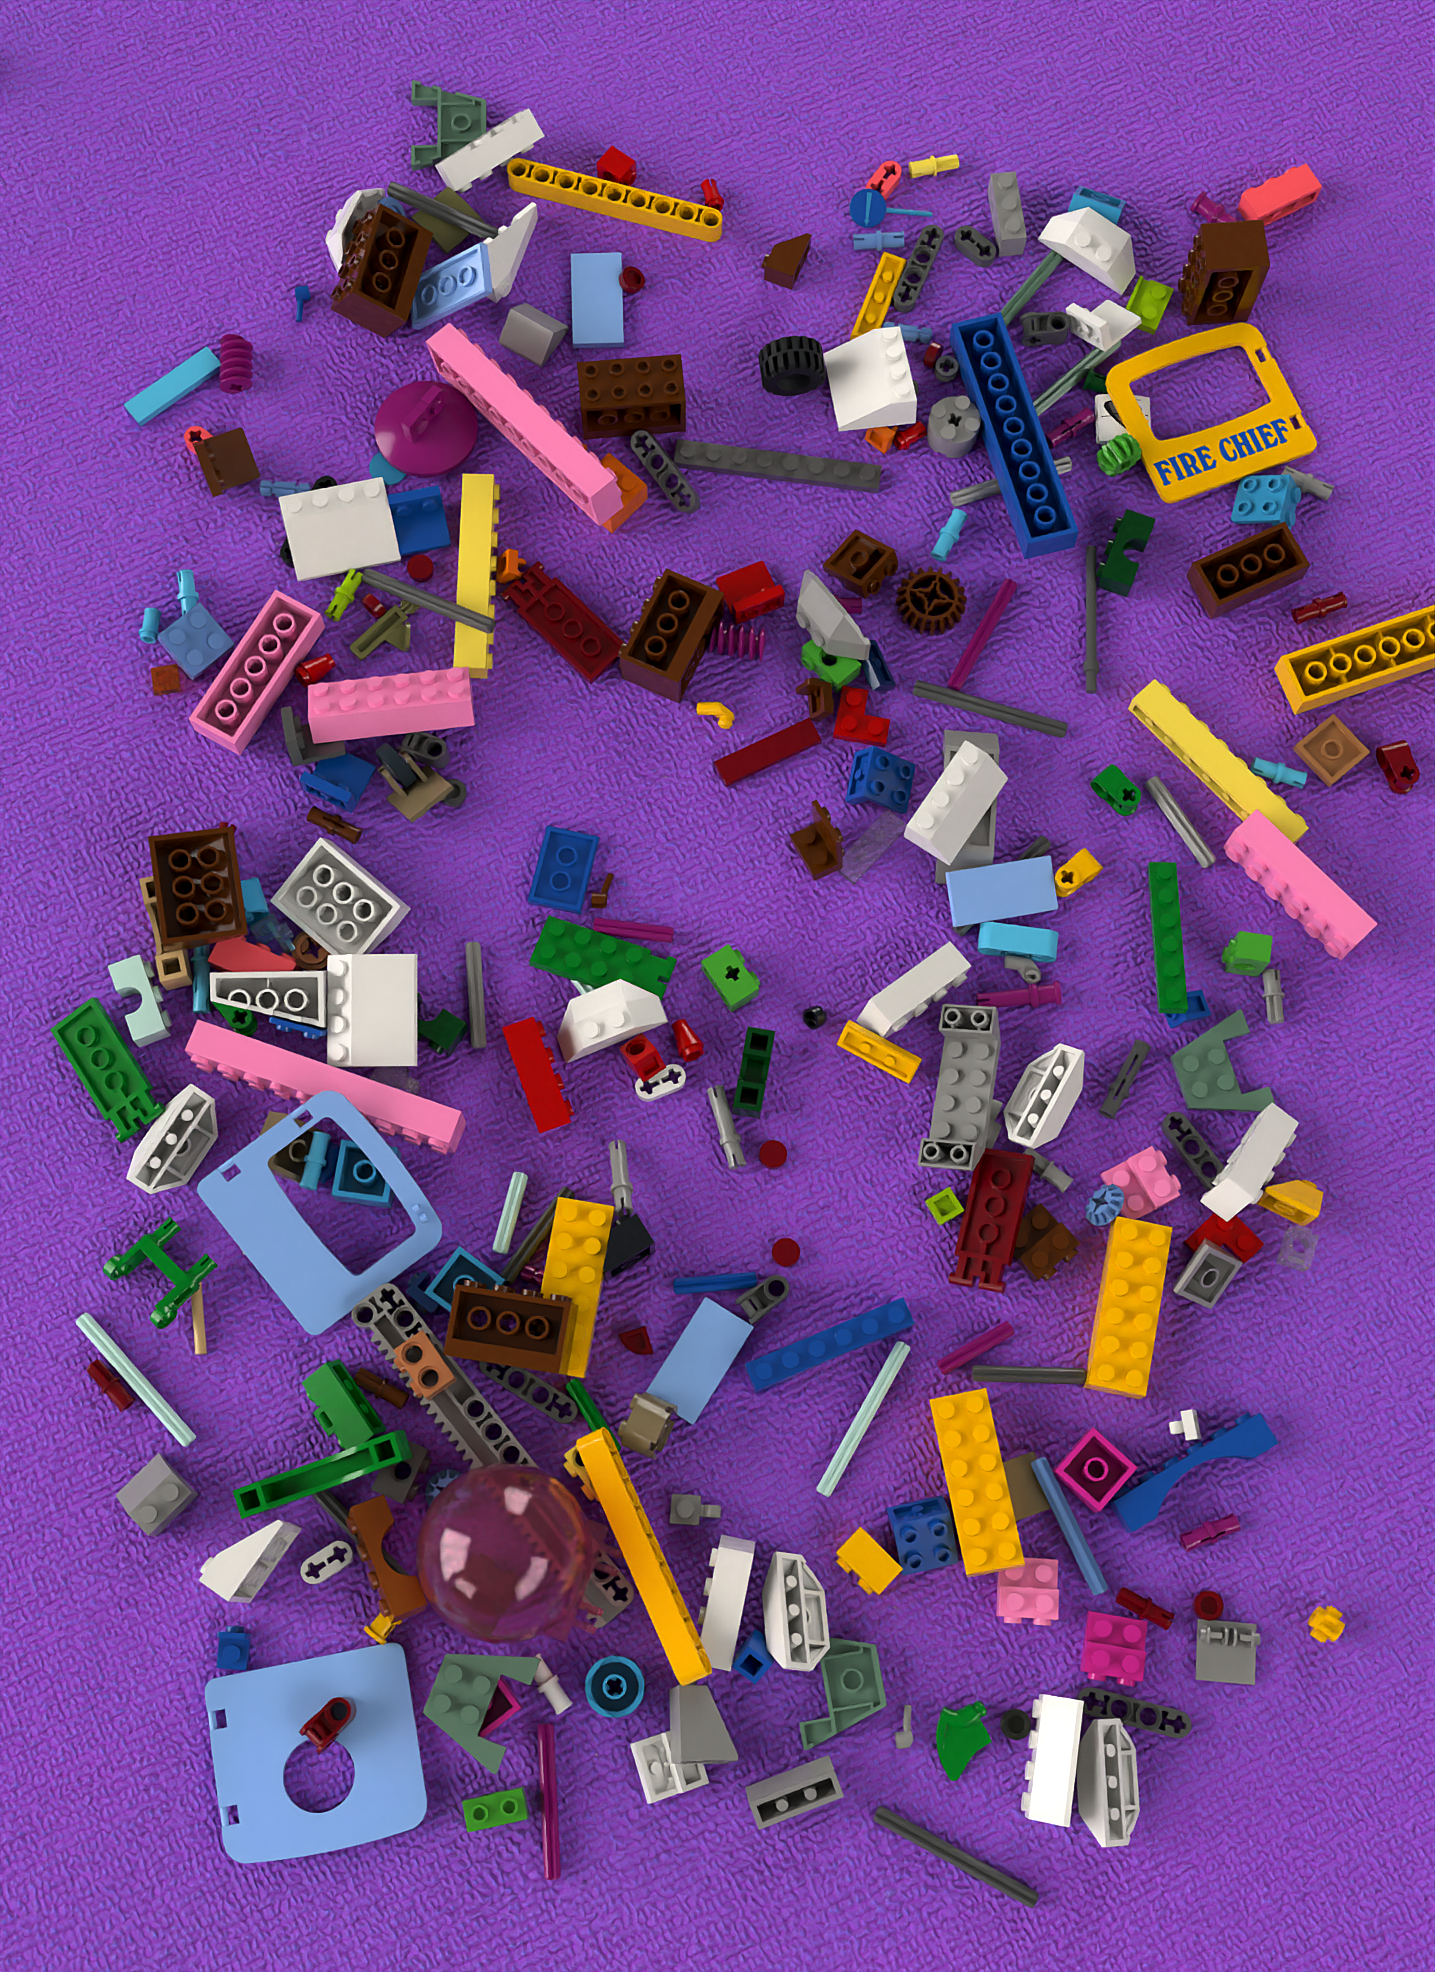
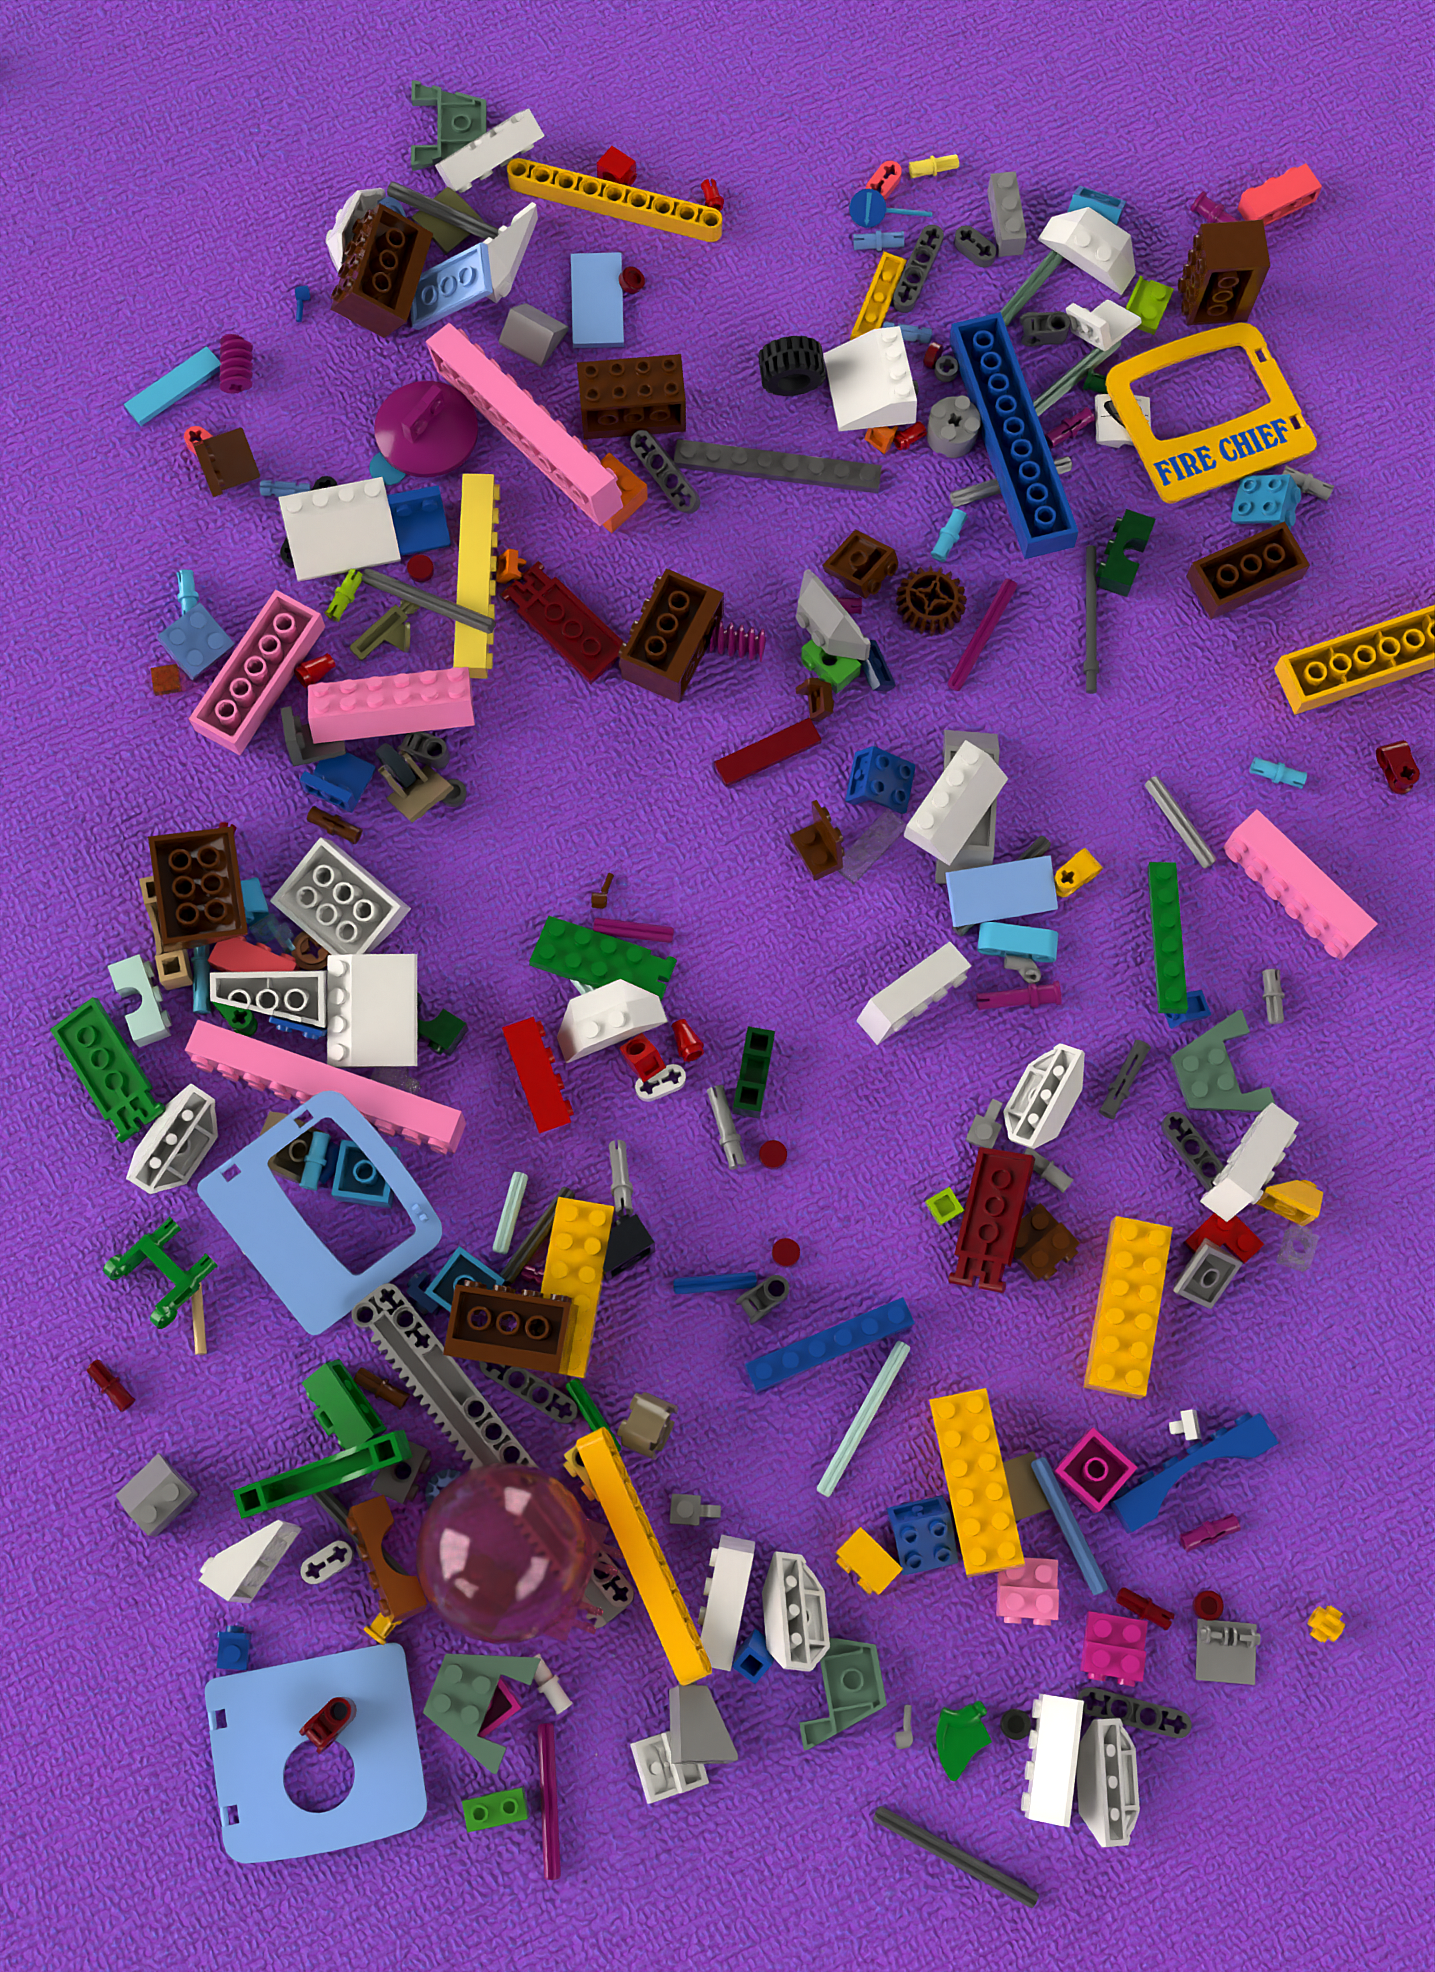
light aqua axle [76,1313,196,1447] -> none
medium azure pin [138,608,162,644] -> none
dark red tile [361,593,387,619] -> none
nougat brick [393,1330,457,1401] -> none
light grey axle [465,942,487,1049] -> none
blue tile [528,825,600,915] -> none
dark azure brick [585,1655,645,1718] -> none
dark red tile [618,1326,654,1356] -> none
light blue tile [646,1297,754,1425] -> none
yellow arm [697,702,735,729] -> none
bright green brick [701,944,760,1013] -> none
red bracket [716,561,785,625] -> none
light grey brick [745,1755,844,1830] -> none
reddish brown slope [762,233,812,290] -> none
black hinge [803,1006,827,1030] -> none
red plate [833,686,890,747] -> none
yellow tile [836,1020,922,1084] -> none
dark grey axle [913,680,1068,738] -> none
light grey slope [917,1004,1001,1171] -> none
magenta axle [937,1321,1015,1375] -> none
dark grey axle [972,1365,1086,1384] -> none
medium blue gear [1084,1183,1124,1226] -> none
green piece [1090,764,1141,816] -> none
bright green gear [1096,433,1142,477] -> none
bright pink plate [1100,1146,1181,1220] -> none
light yellow brick [1128,679,1309,844] -> none
bright green brick [1222,931,1273,977] -> none
dark red pin [1291,591,1348,625] -> none
medium nougat plate [1293,714,1370,787] -> none

